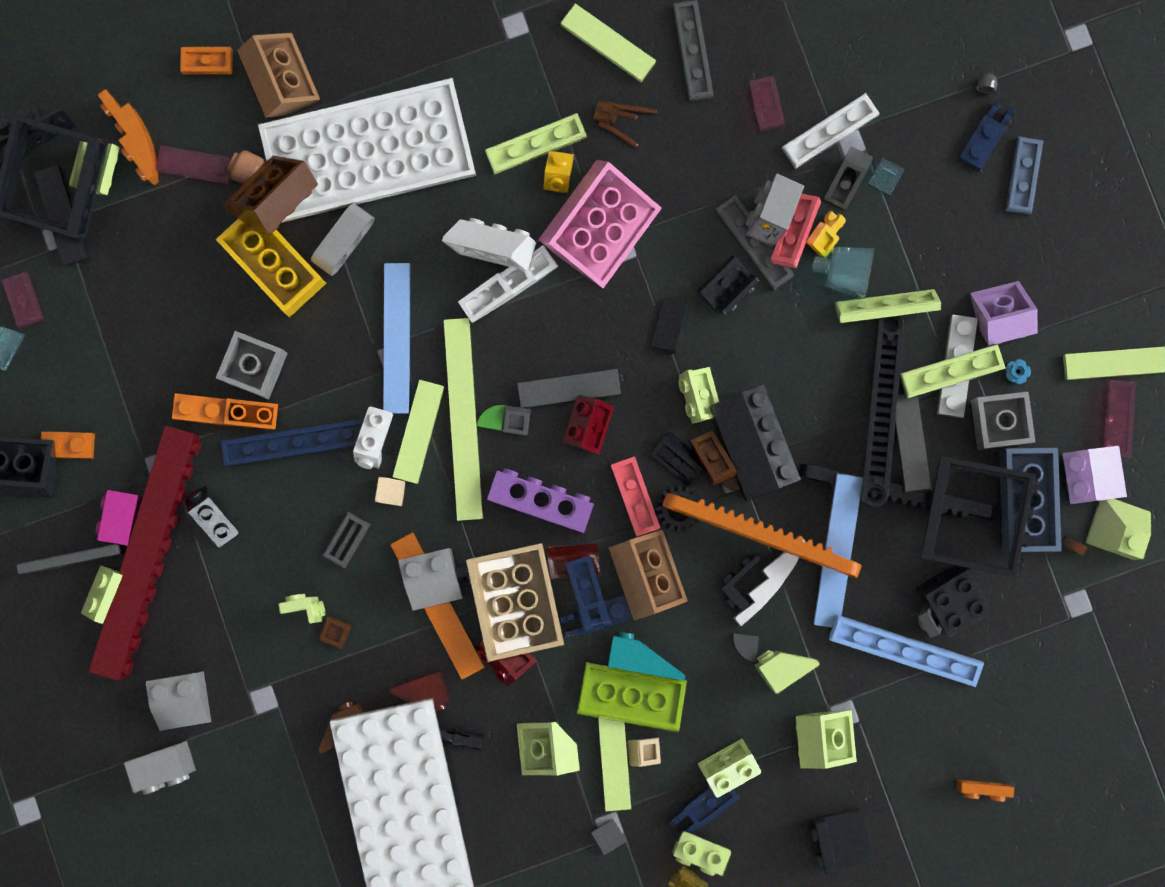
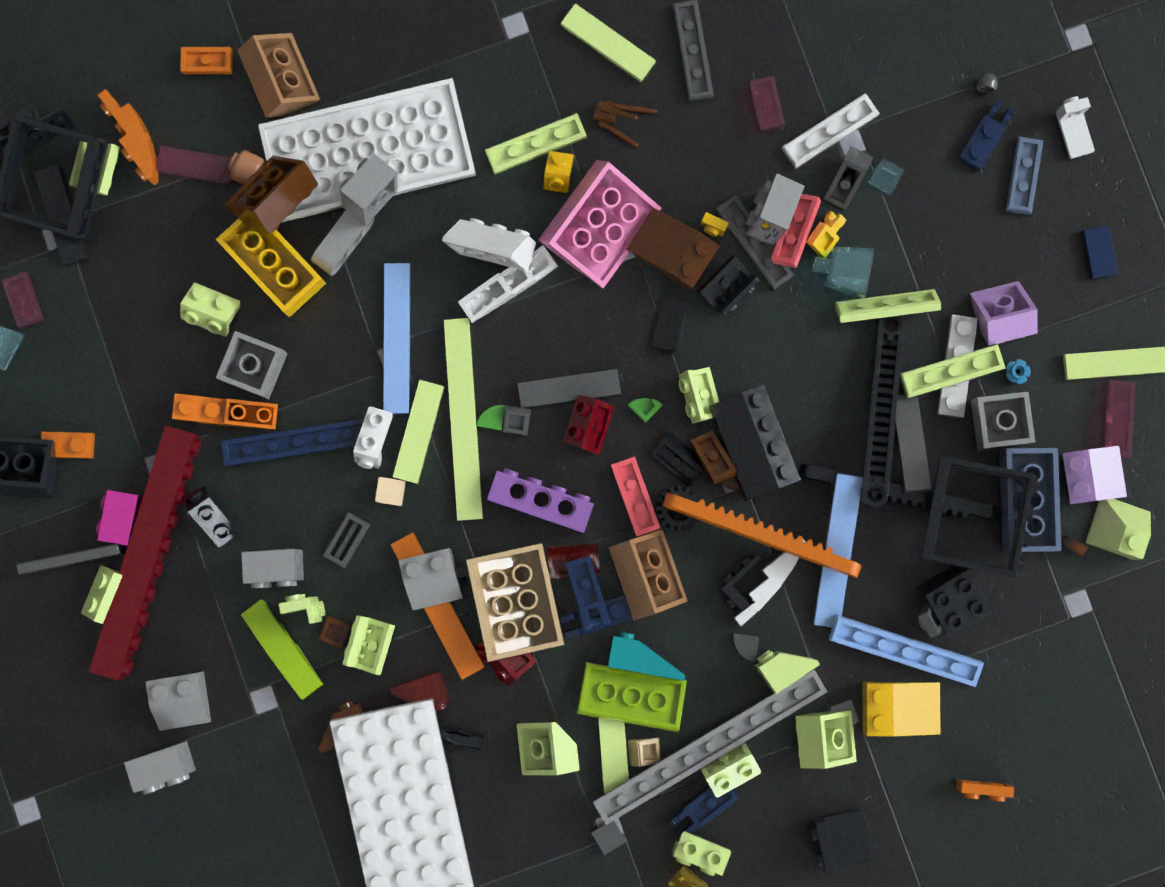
none -> yellowish green bracket [180,282,240,337]
none -> lime slope [241,599,323,700]
none -> light grey brick [242,549,304,588]
none -> light grey brick [340,153,398,226]
none -> yellowish green bracket [343,615,395,675]
none -> light grey plate [593,669,827,825]
none -> reddish brown slope [626,207,720,291]
none -> bright green tile [627,398,663,423]
none -> yellow plate [700,212,729,237]
none -> yellow slope [862,682,940,736]
none -> white bracket [1055,96,1095,159]
none -> dark blue tile [1082,225,1118,280]

